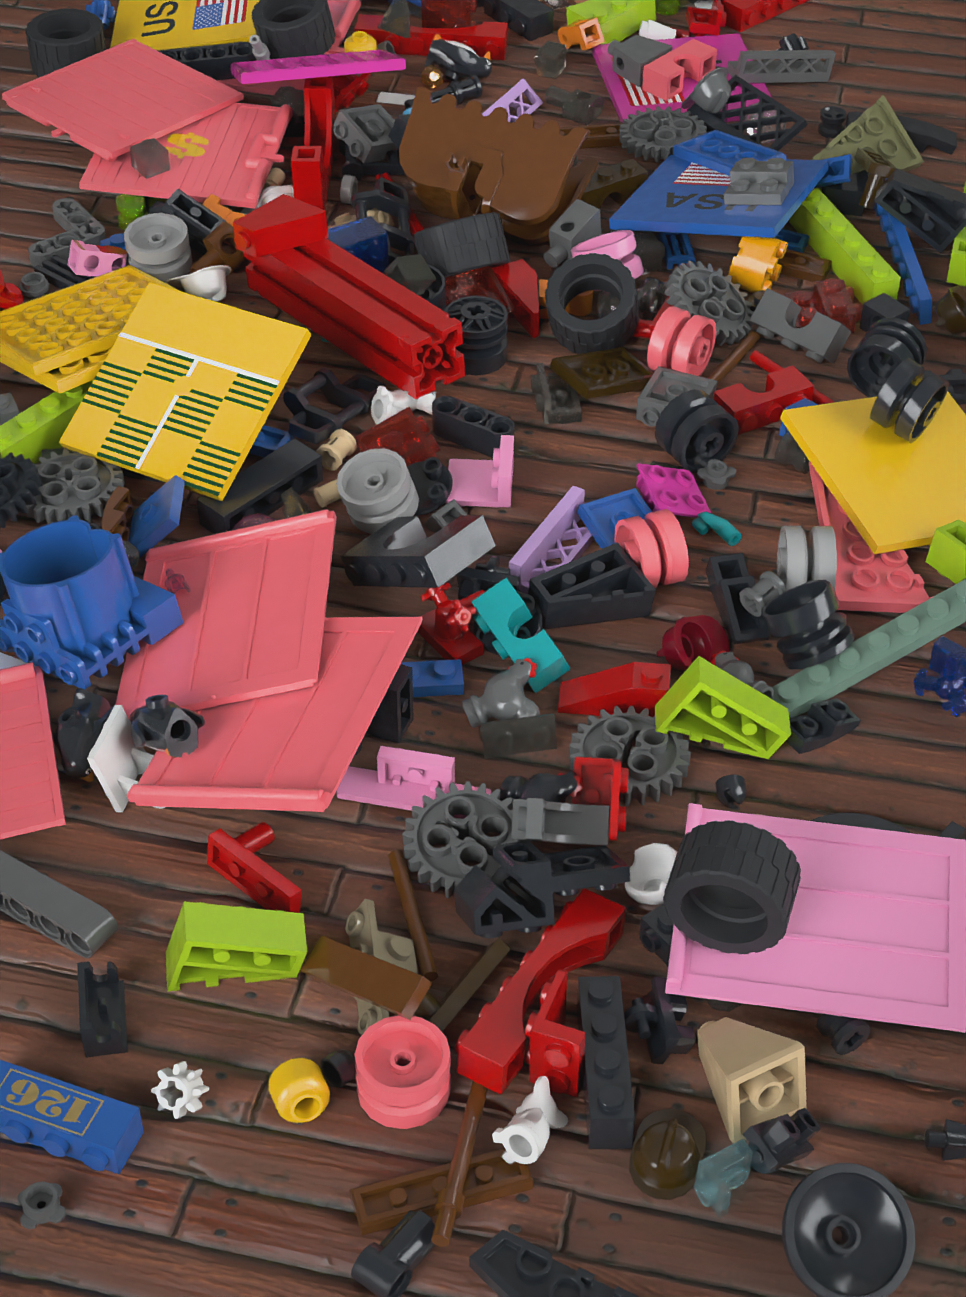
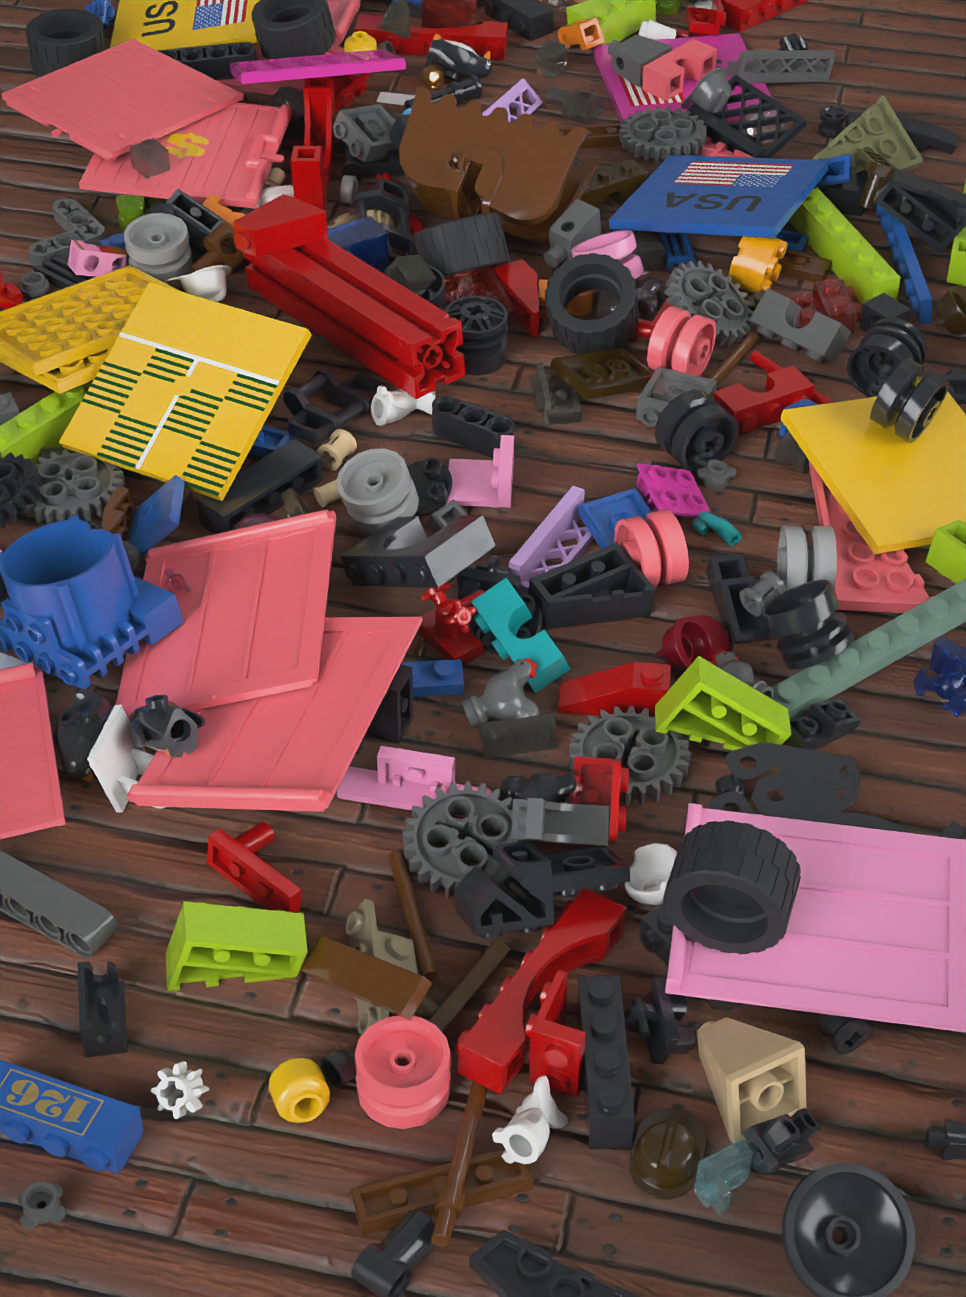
light grey bar [249,34,270,60] -> none
clear red plate [354,407,441,466] -> none
blue tile [673,130,786,176] -> none
dark grey plate [724,158,794,205] -> none
none -> black piece [708,743,860,825]

